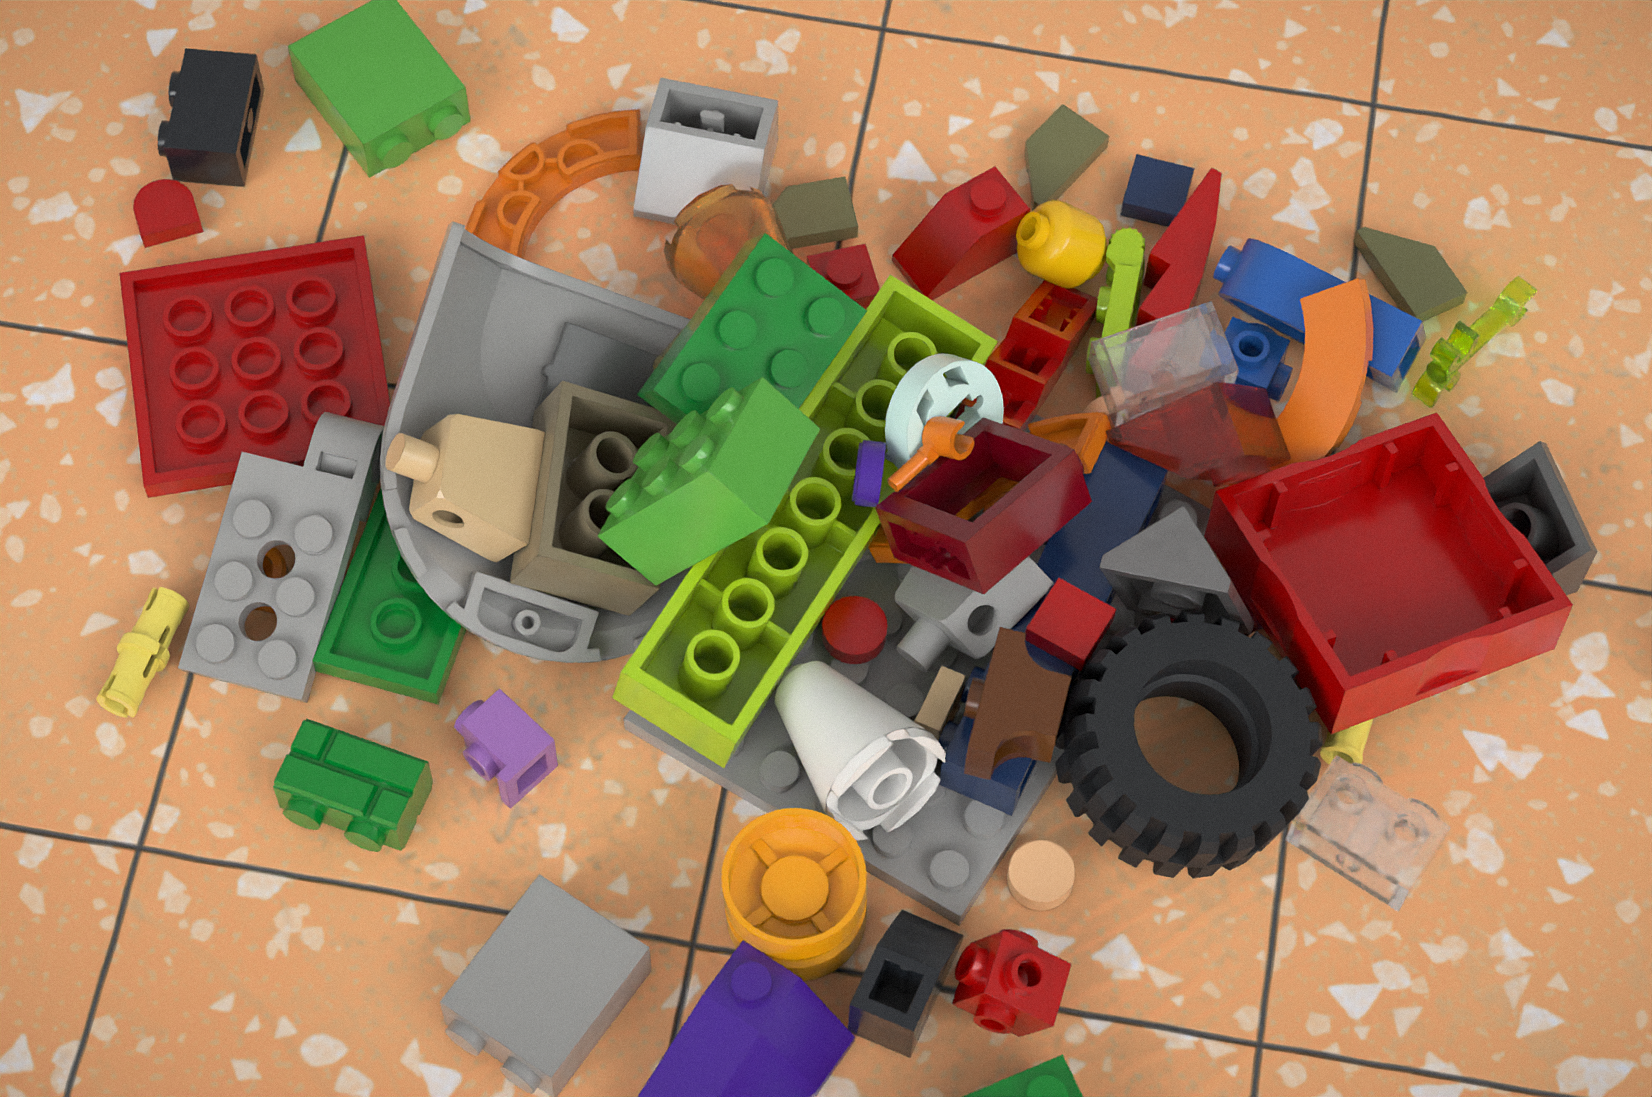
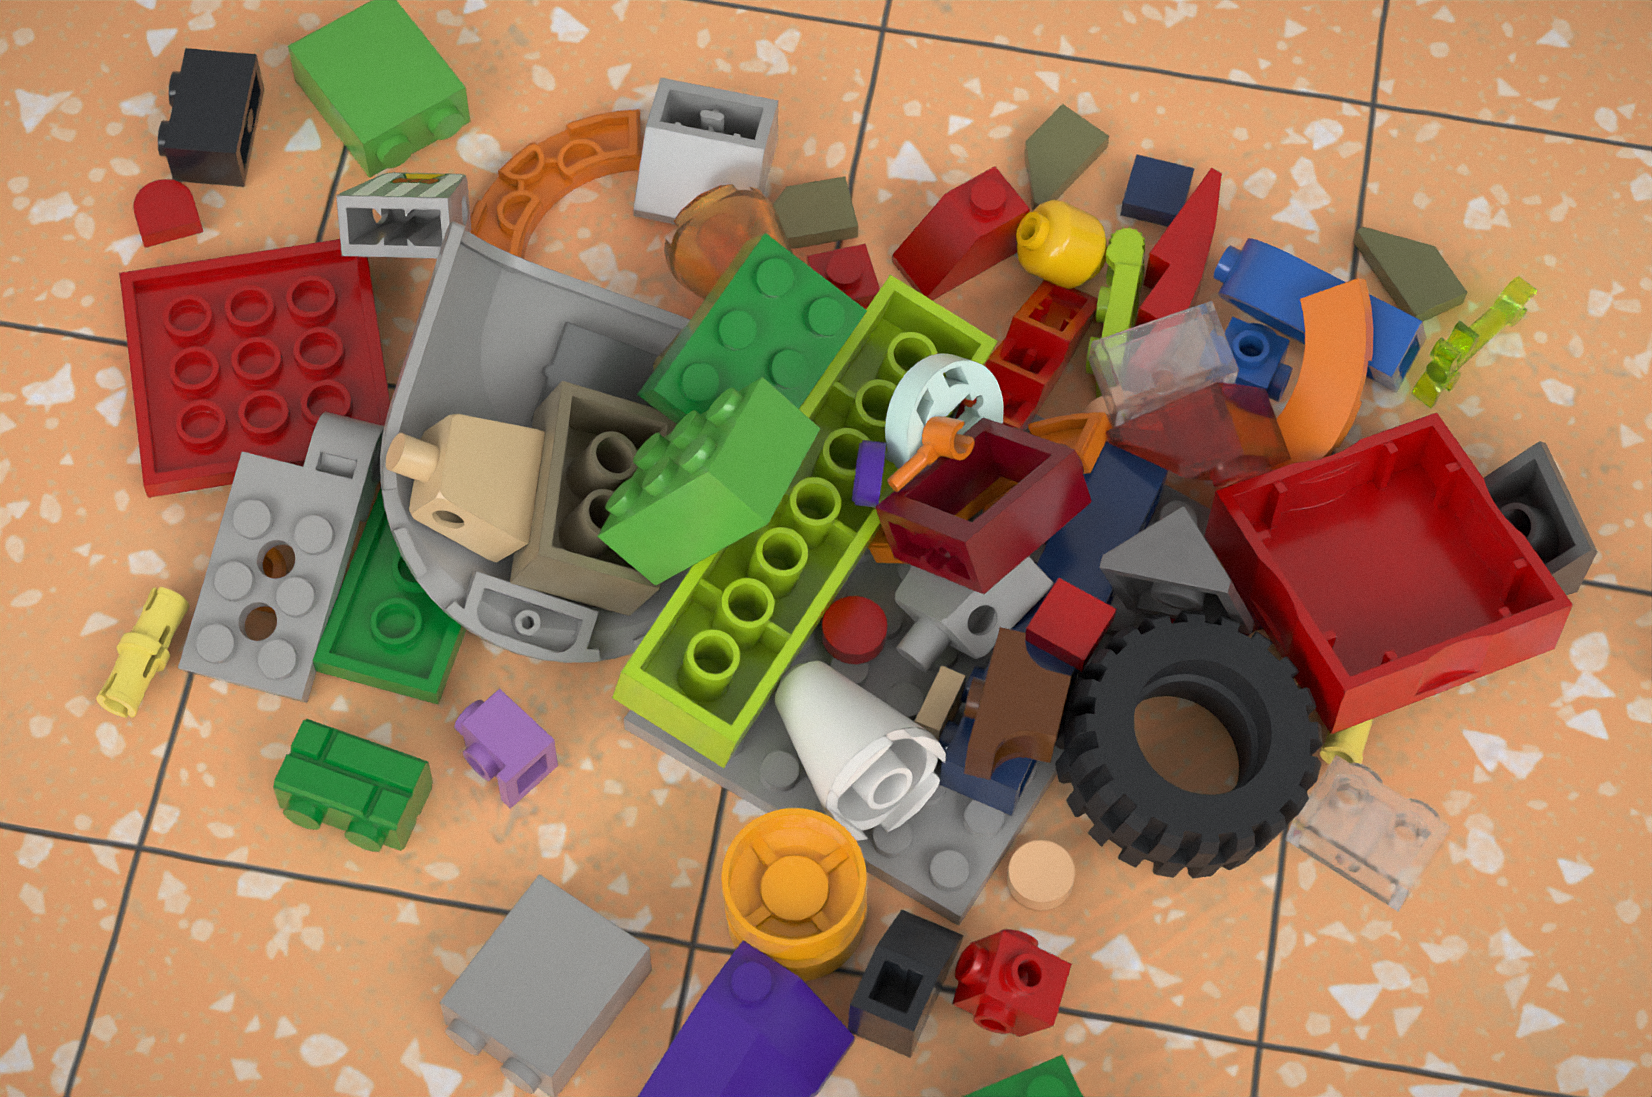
none -> light grey torso [336,172,471,259]

